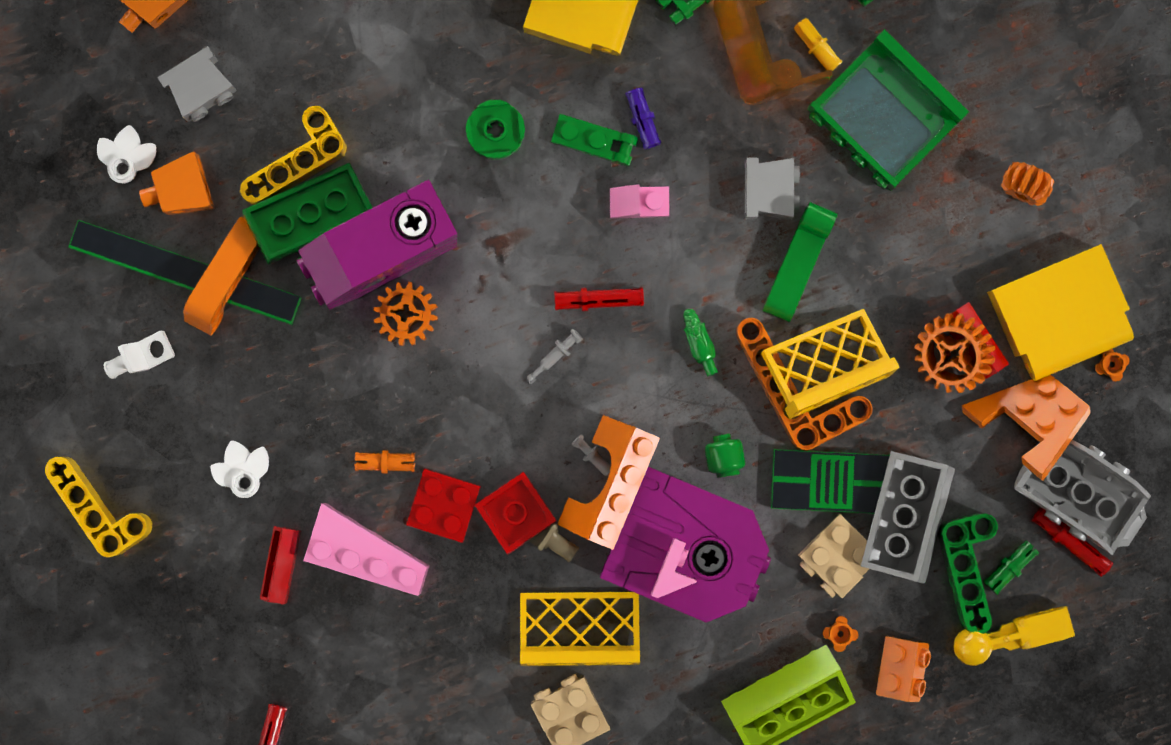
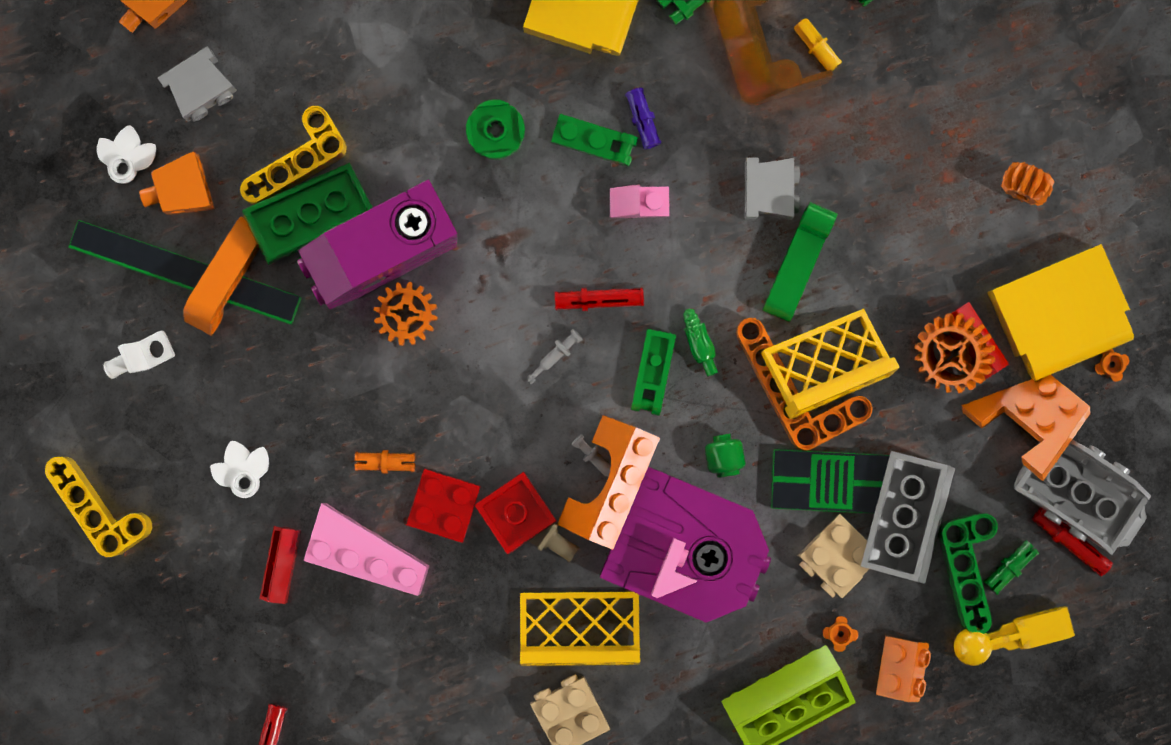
clear light blue panel [807,29,969,191] -> none
none -> green plate [631,329,676,416]

